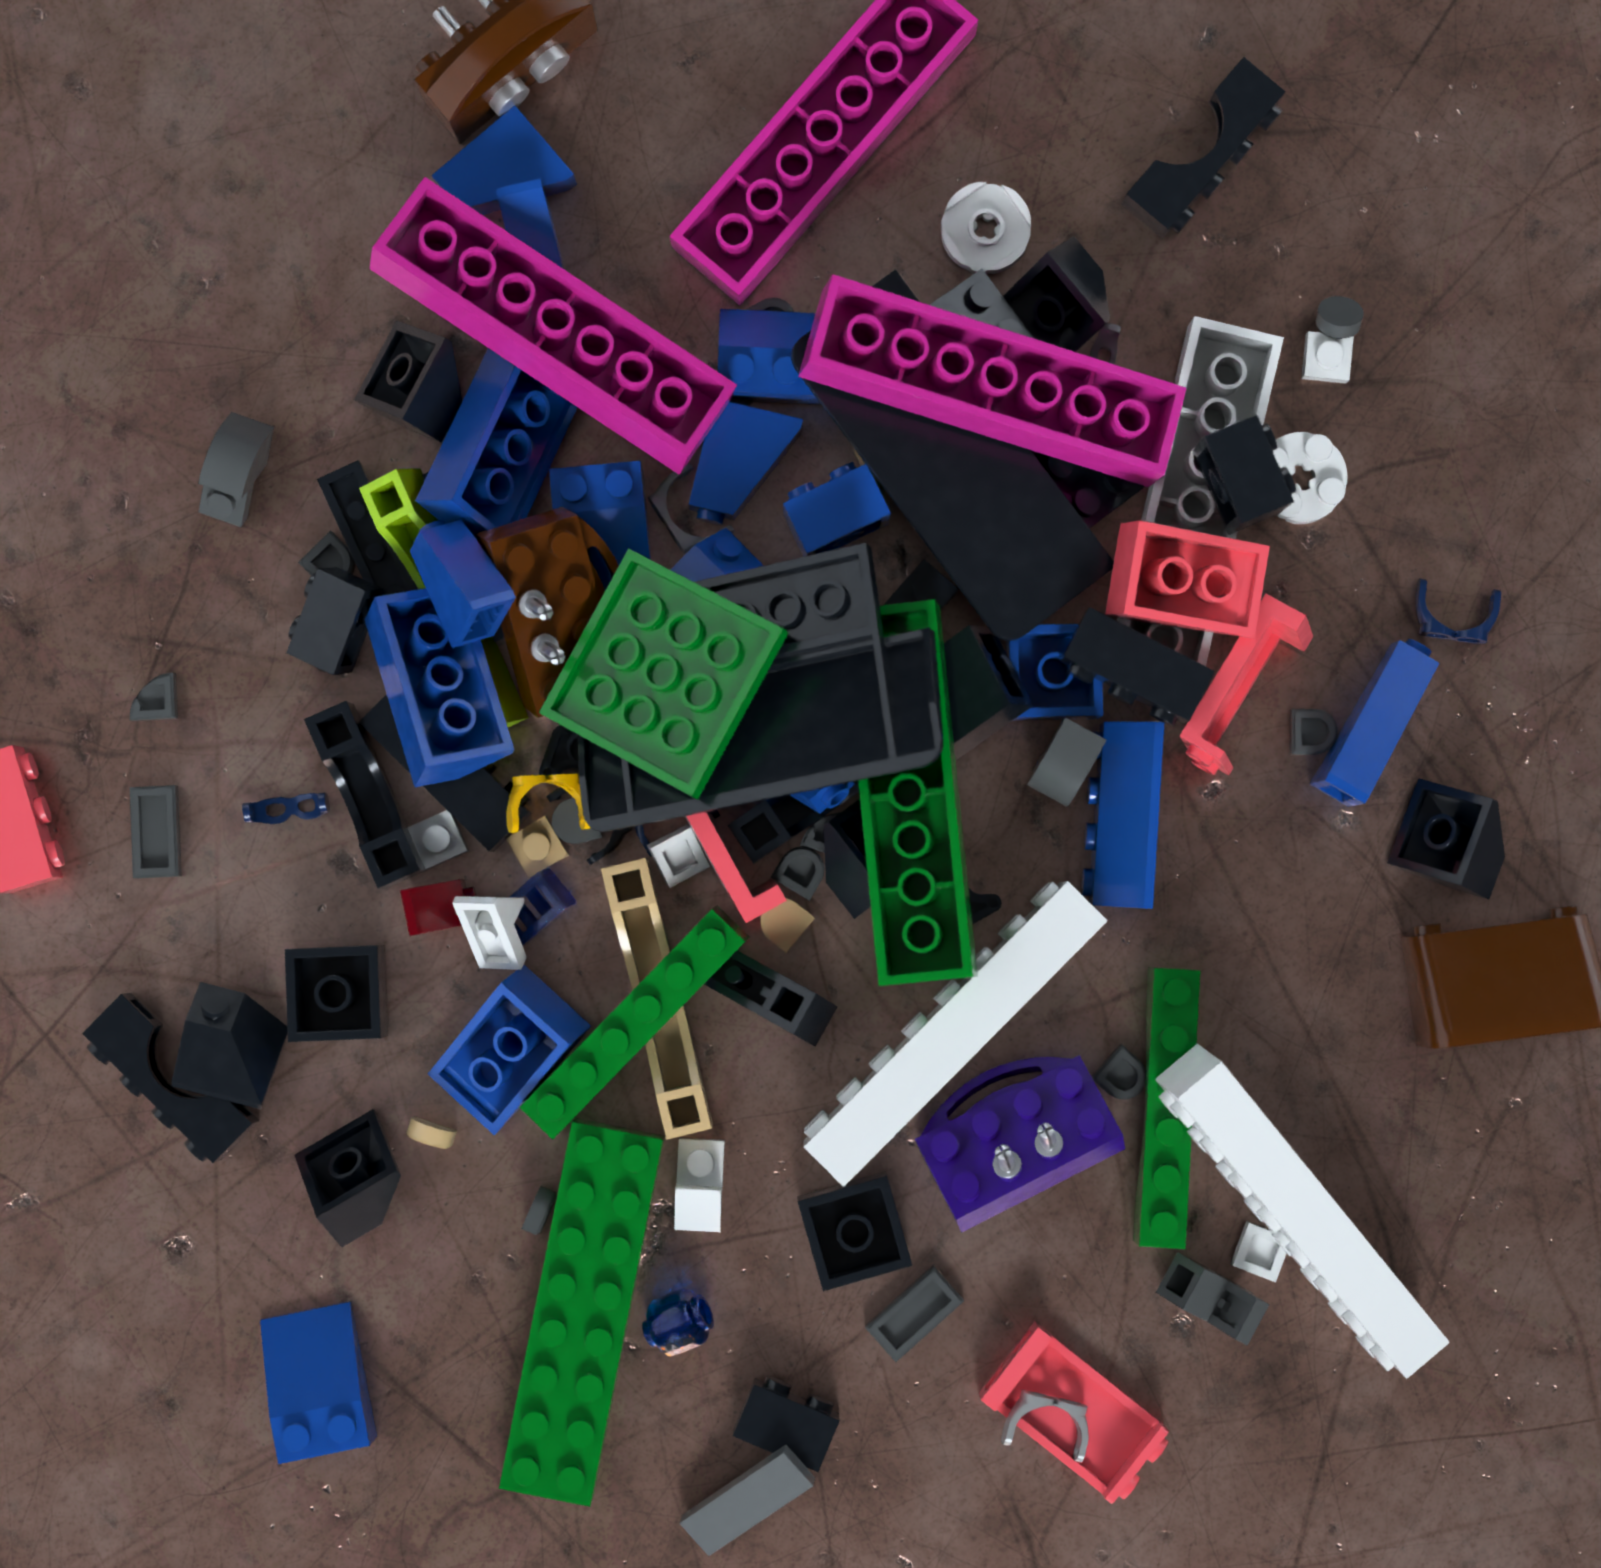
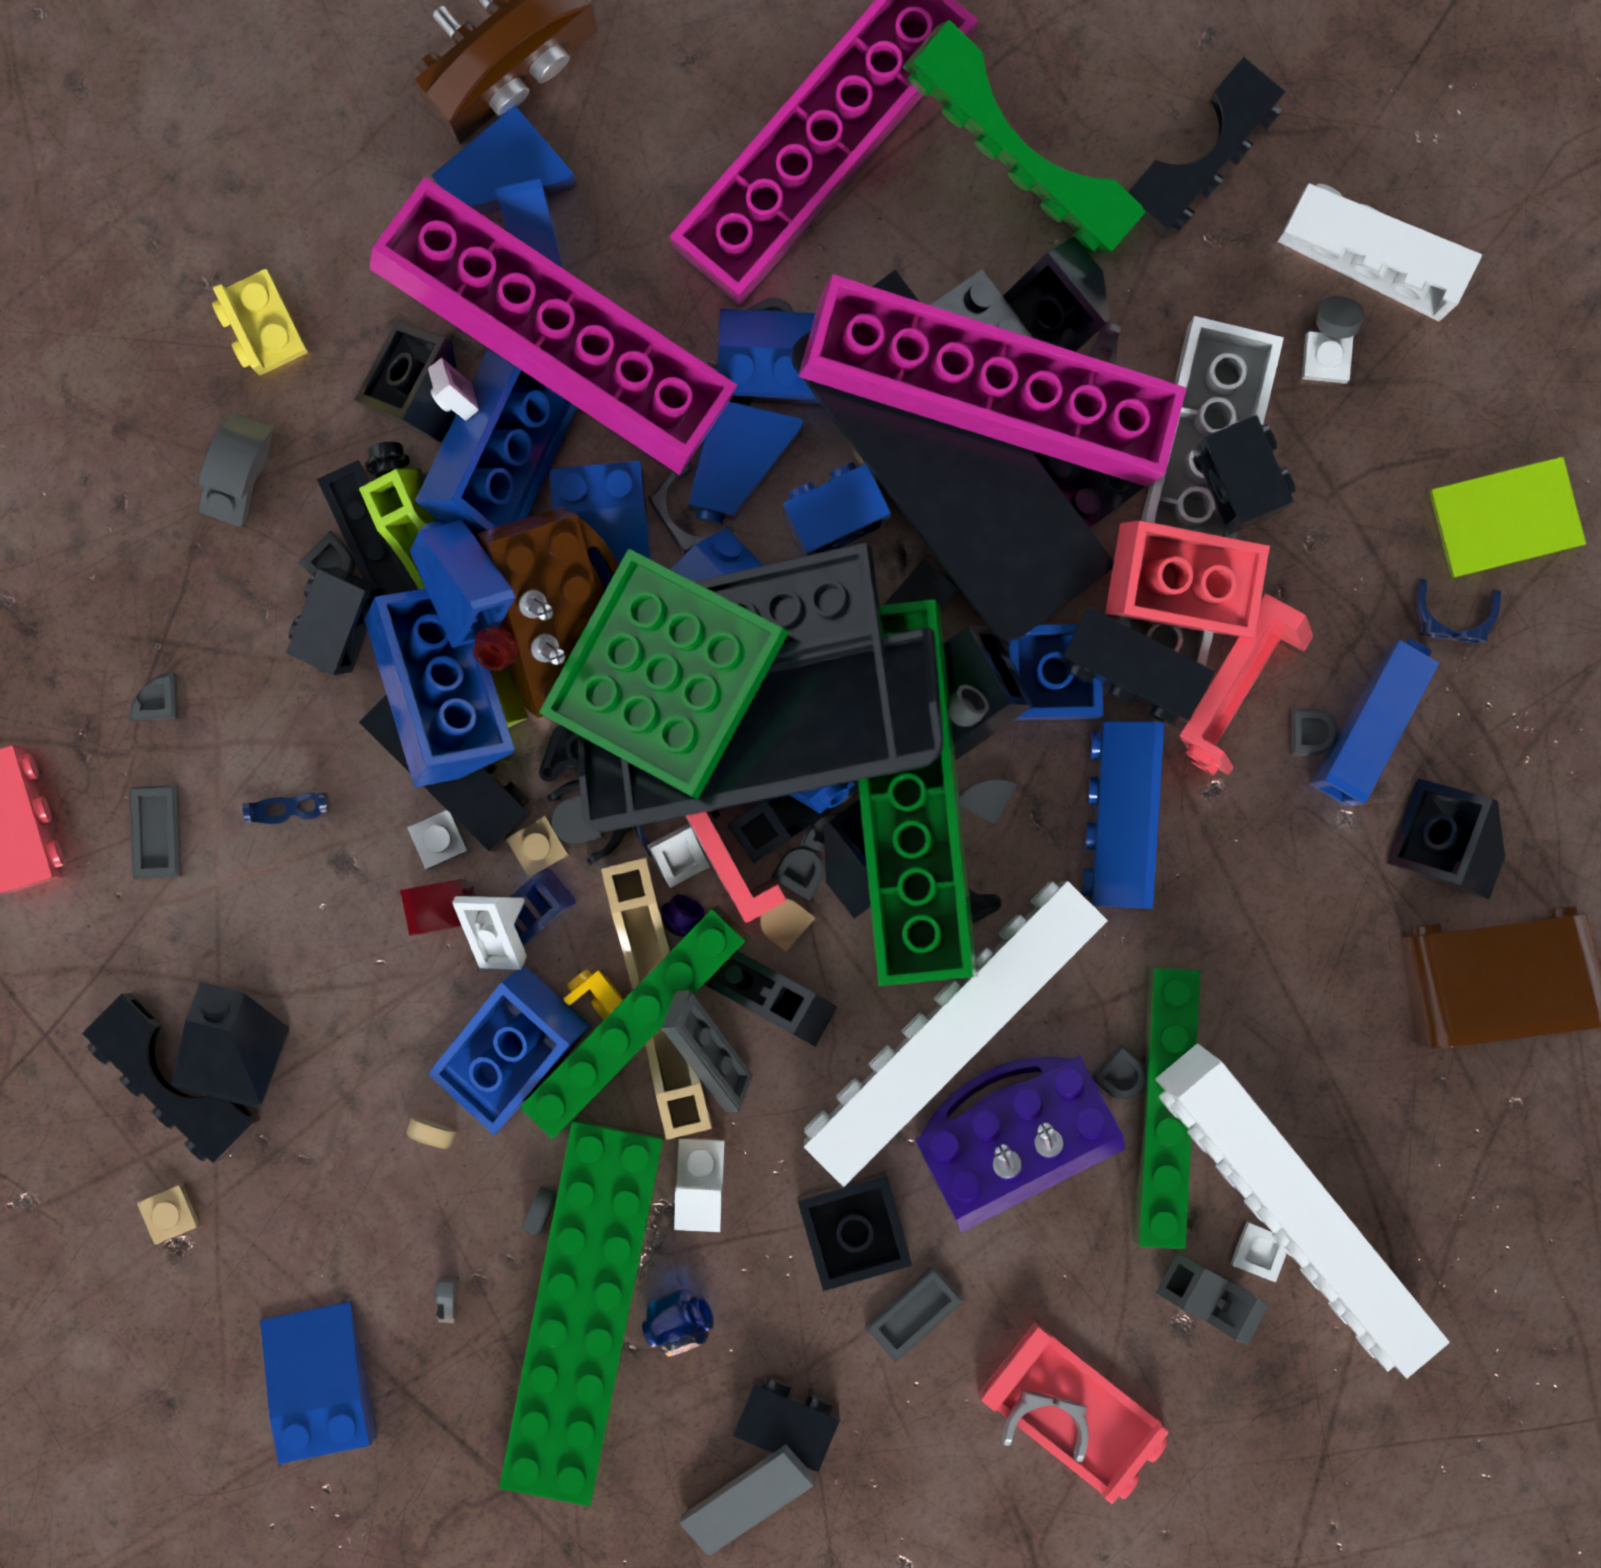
black brick [285,945,388,1042] -> none
black slope [294,1109,401,1247] -> none
black arch [304,701,427,889] -> none
yellow cap [506,774,591,833] -> none
white plate [941,182,1031,274] -> none
dark grey brick [1027,718,1106,807] -> none
white plate [1273,432,1348,524] -> none
none -> tan plate [137,1183,200,1245]
none -> light yellow bracket [212,269,308,376]
none -> black plate [365,441,410,478]
none -> white plate [428,358,480,421]
none -> dark grey tile [435,1277,459,1324]
none -> clear red plate [473,627,518,671]
none -> yellow bracket [563,969,625,1020]
none -> dark purple plate [661,895,705,937]
none -> dark grey tile [661,990,753,1112]
none -> green arch [902,20,1146,254]
none -> dark grey hinge [948,685,989,727]
none -> dark grey tile [959,779,1017,825]
none -> white wedge [1277,183,1483,321]
none -> lime tile [1428,457,1586,579]

